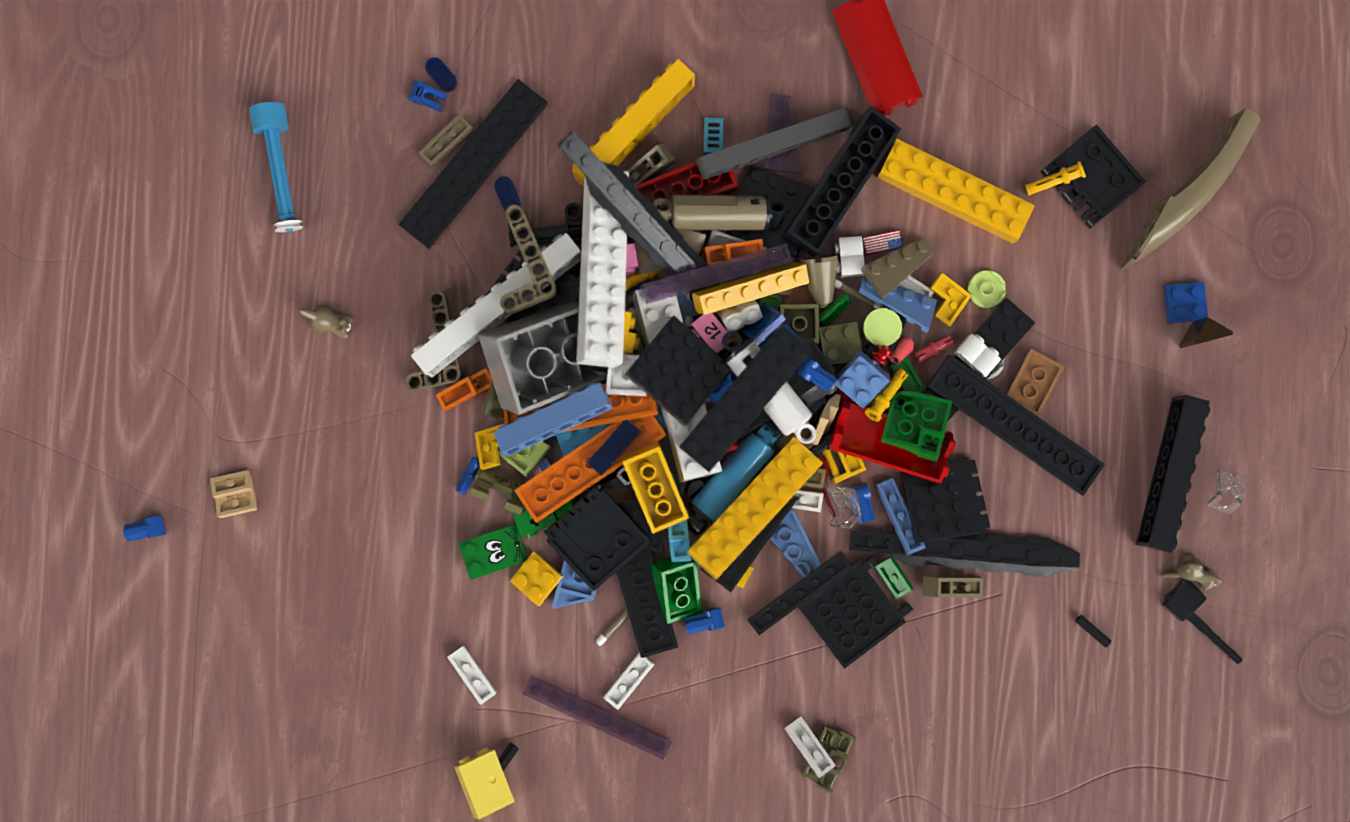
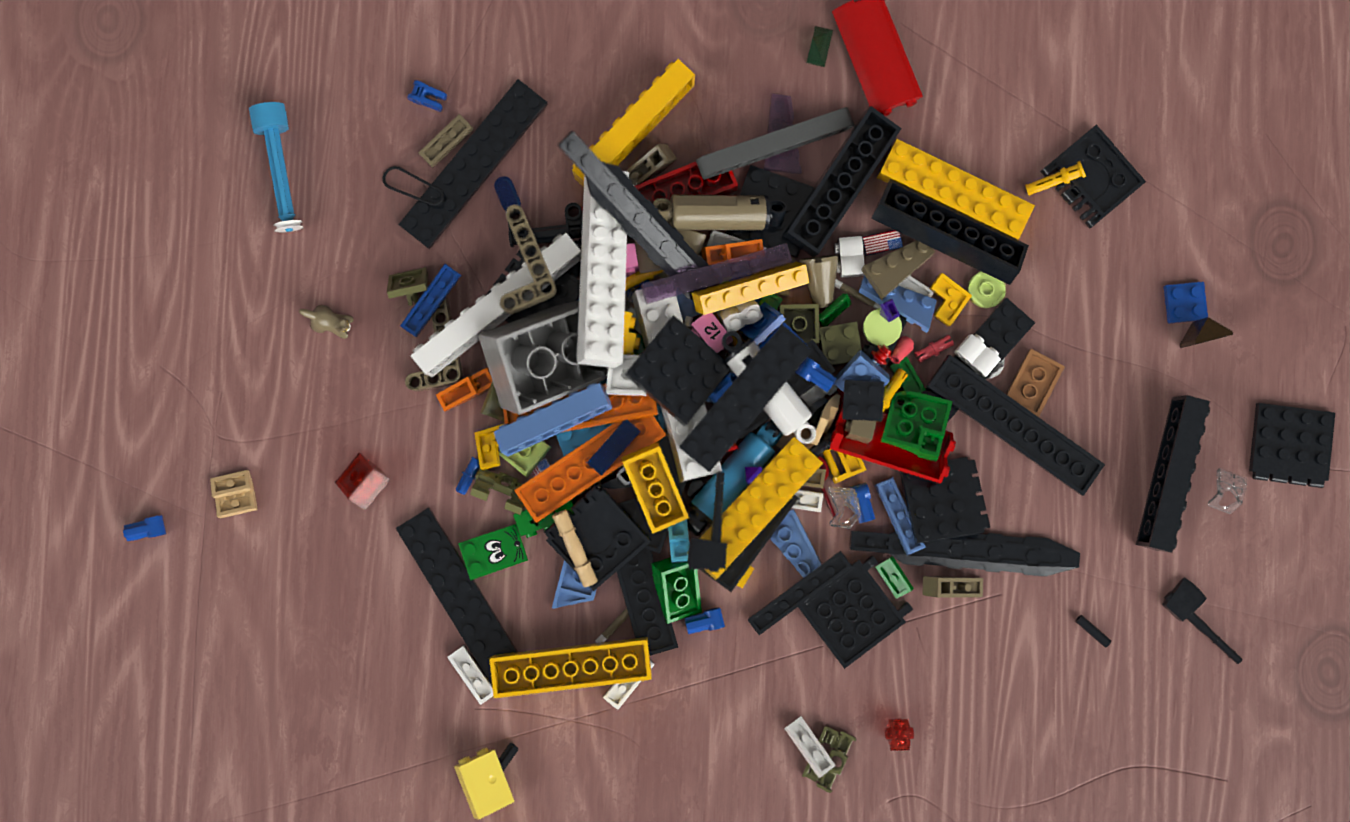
clear blue tile [425,57,457,92] -> none
yellow plate [510,551,564,606] -> none
clear purple plate [523,676,672,760] -> none
medium azure slope [703,118,723,156] -> none
dark tan slope [1121,107,1260,270] -> none
dark tan animal [1161,554,1222,593] -> none
none -> clear red slope [335,453,390,509]
none -> black piece [383,166,444,206]
none -> olive tile [387,267,428,306]
none -> black plate [396,508,518,687]
none -> blue tile [400,264,462,338]
none -> yellow brick [489,637,652,698]
none -> tan piece [552,510,598,587]
none -> black piece [688,472,727,572]
none -> dark purple slope [745,467,762,485]
none -> clear green slope [806,26,833,67]
none -> black plate [842,379,885,421]
none -> dark tan brick [844,420,876,444]
none -> black brick [871,179,1029,285]
none -> dark purple slope [880,298,900,322]
none -> clear red brick [885,718,914,751]
none -> black hinge [1249,403,1335,488]

